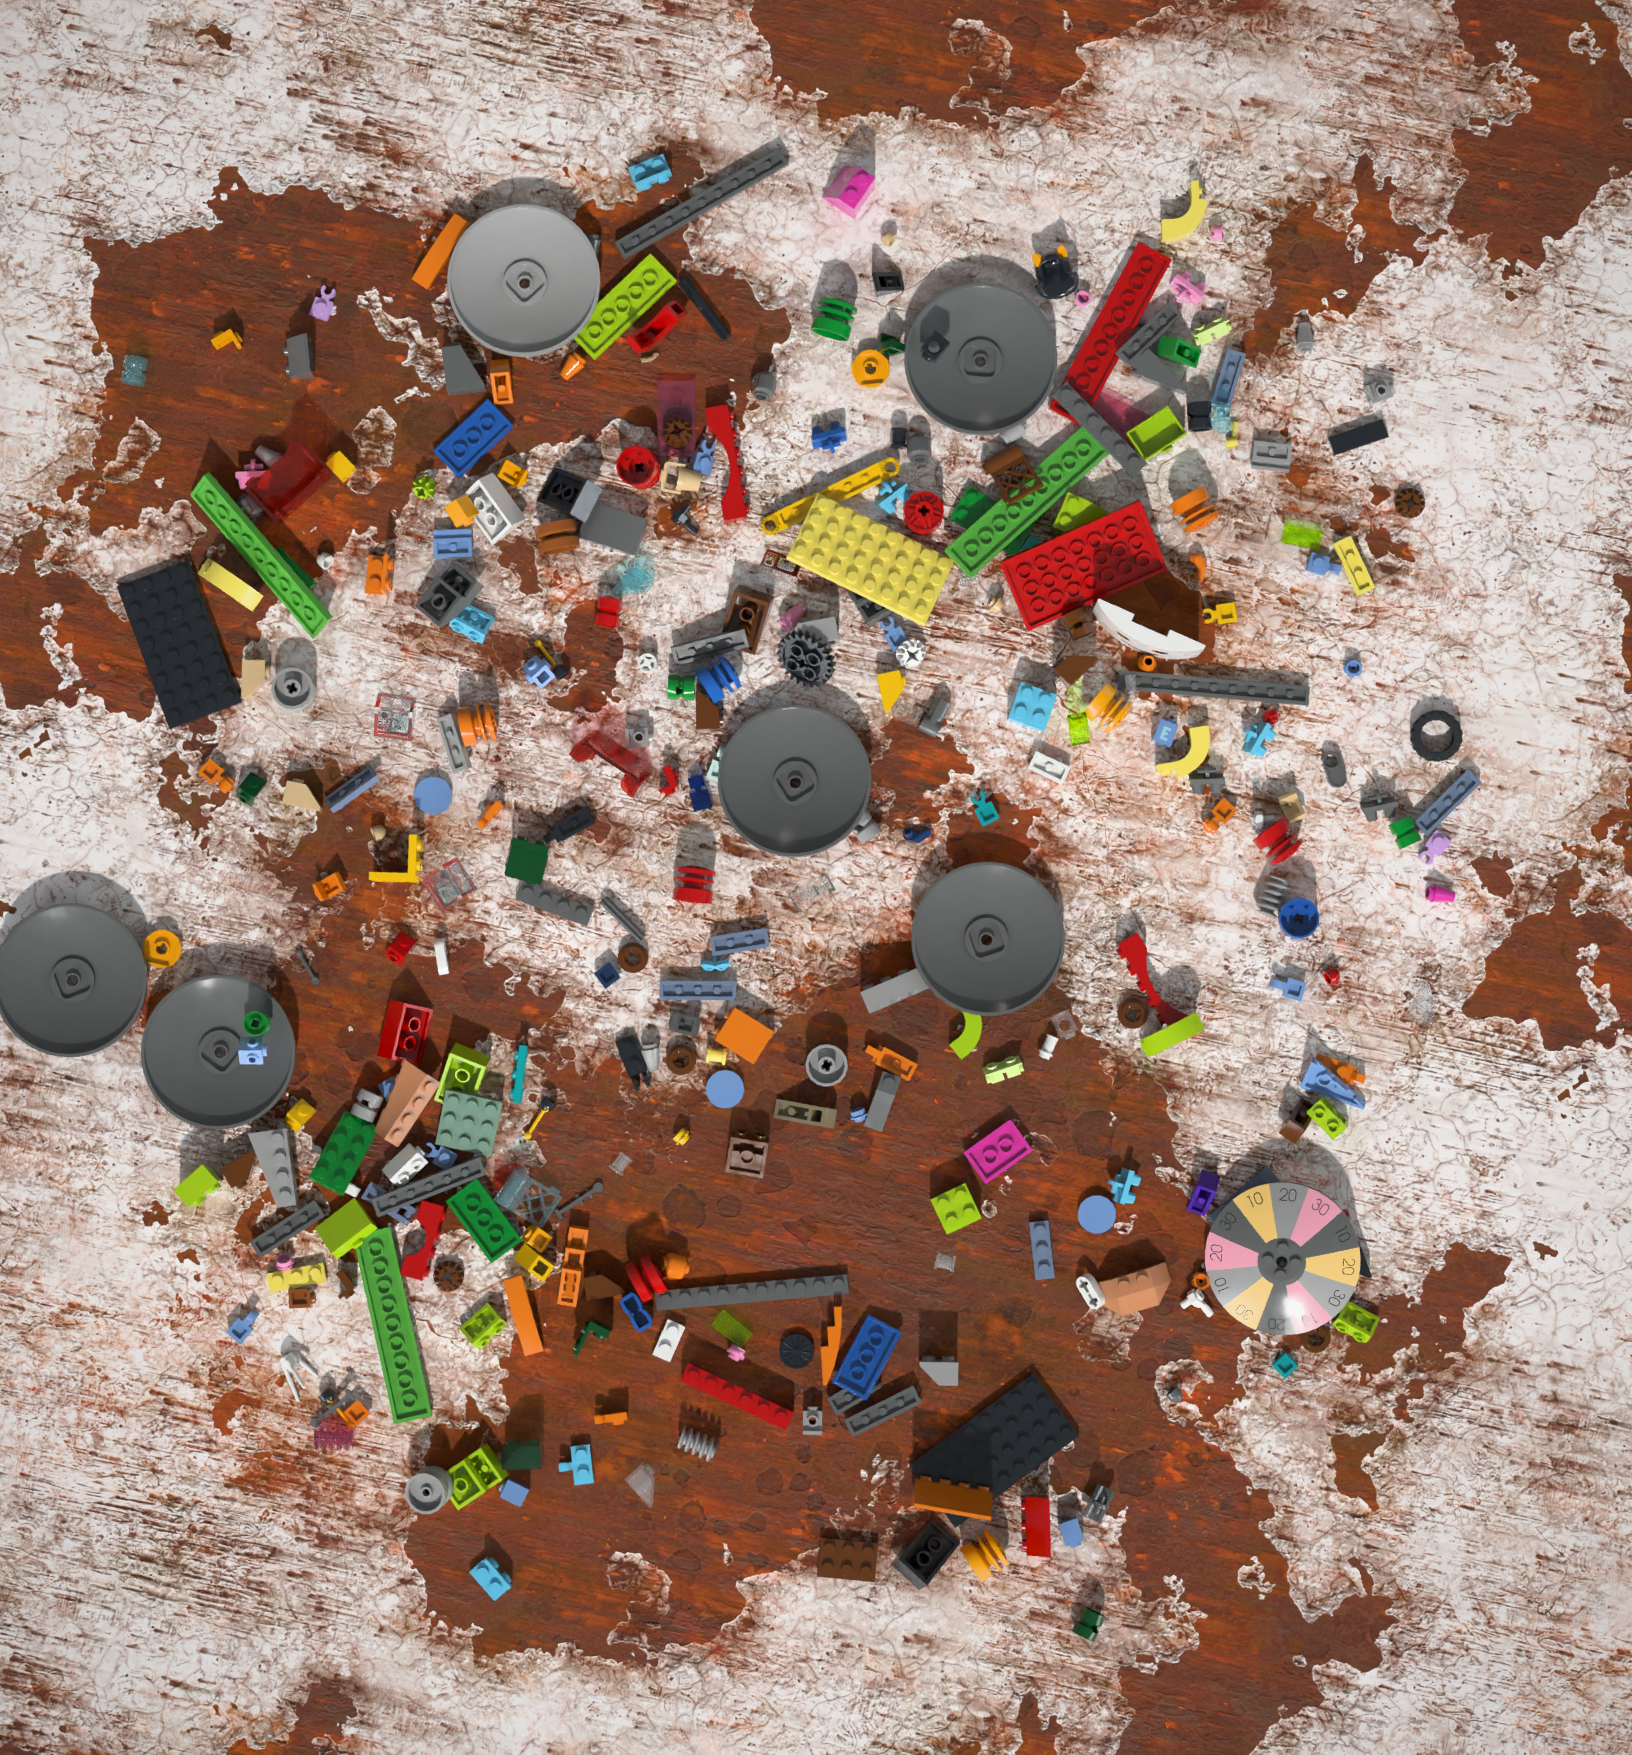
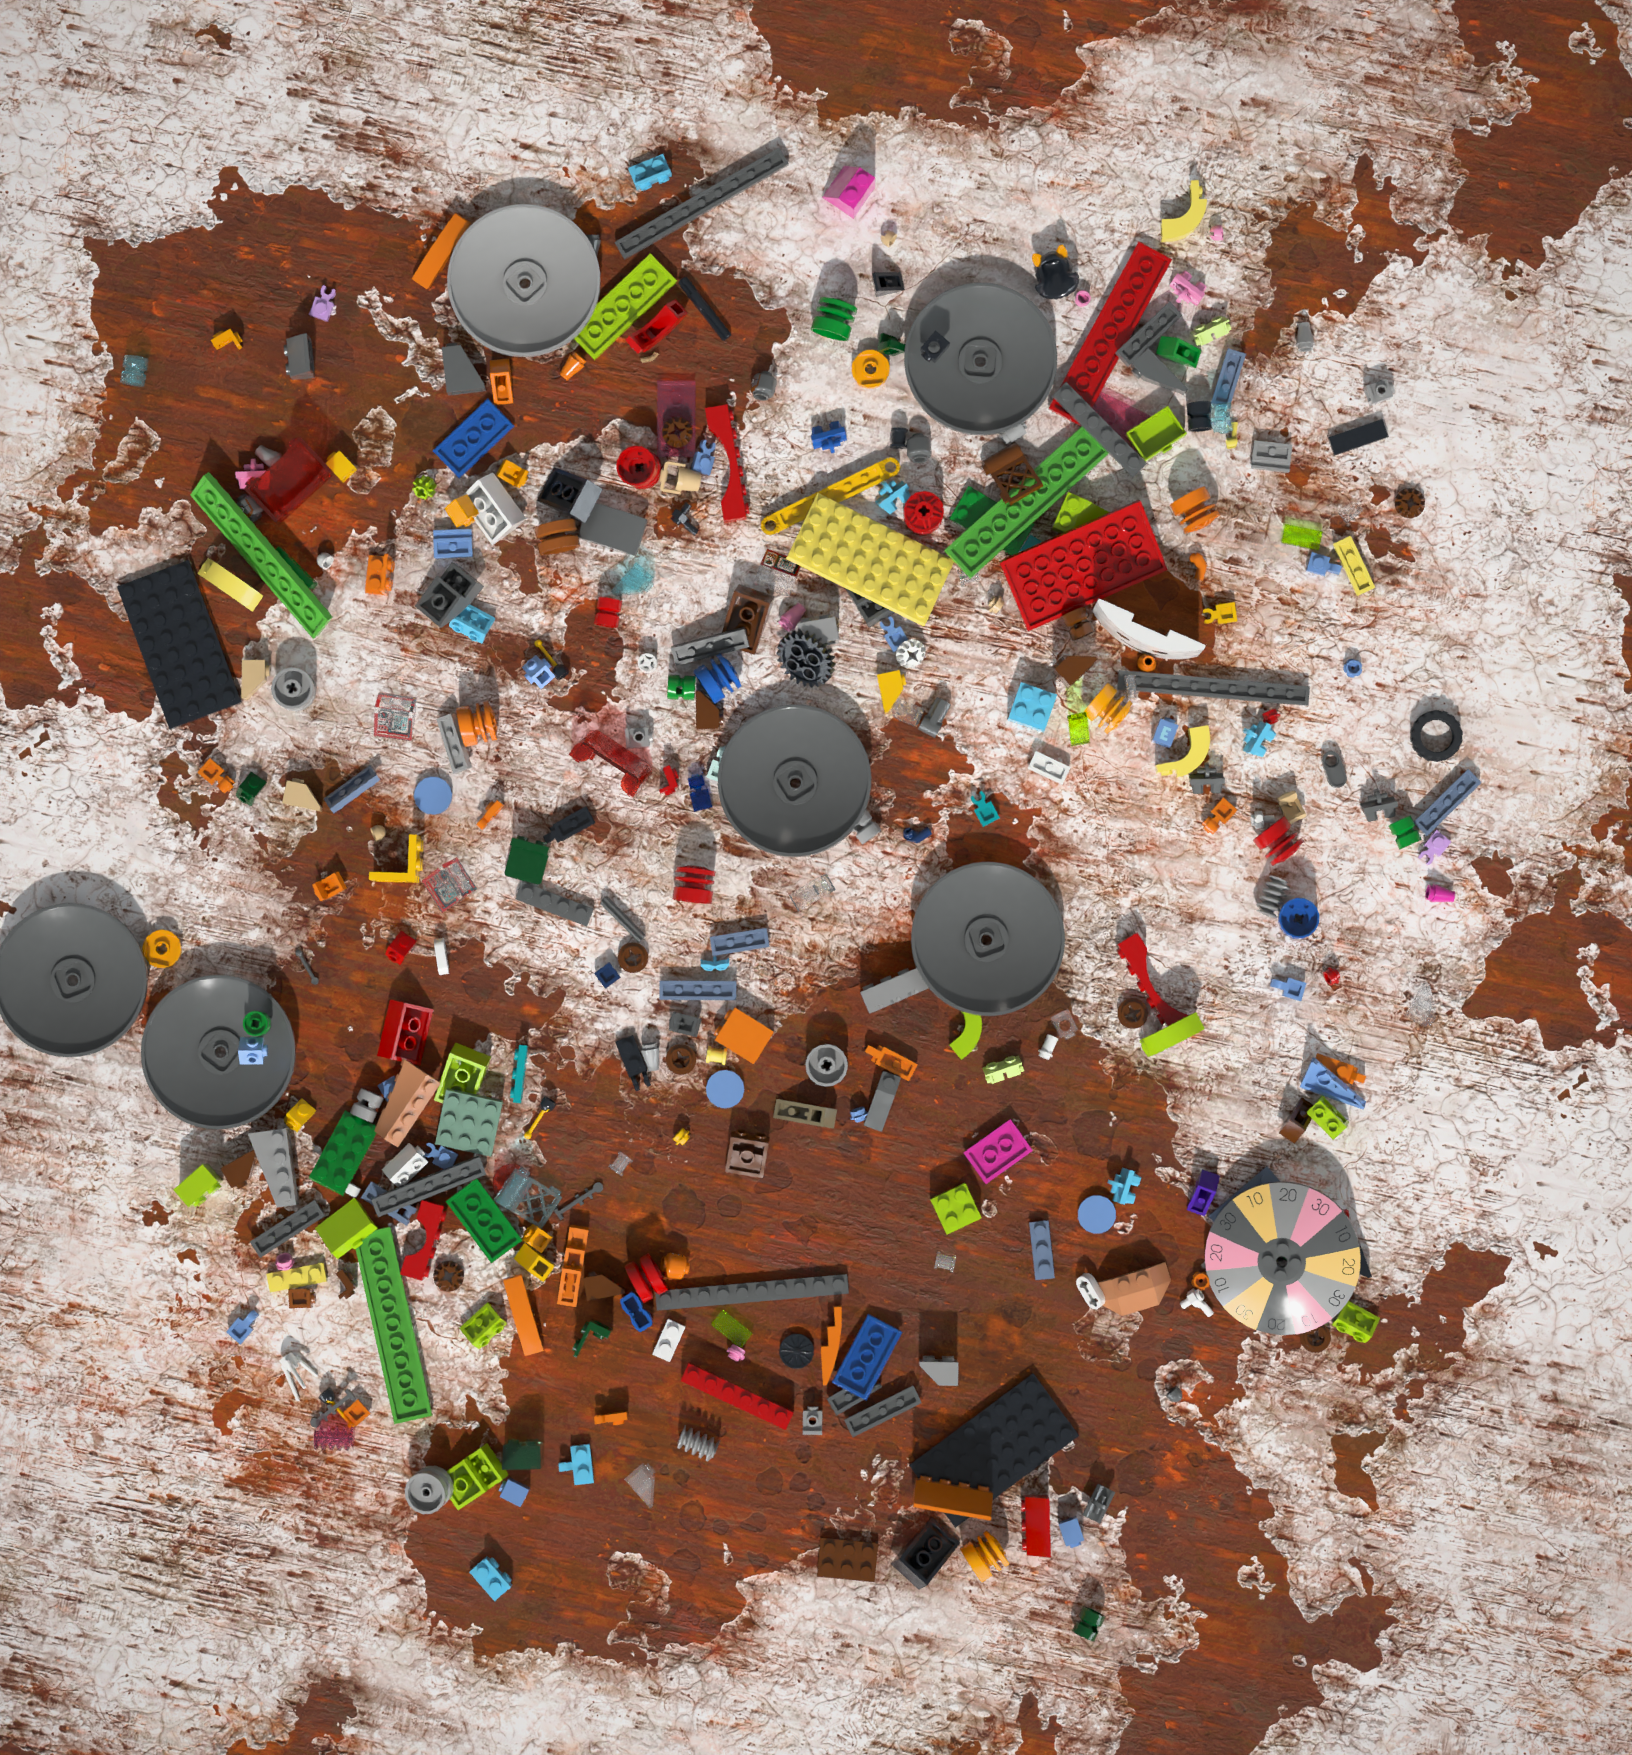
teal tile [1271,1352,1298,1379] -> none

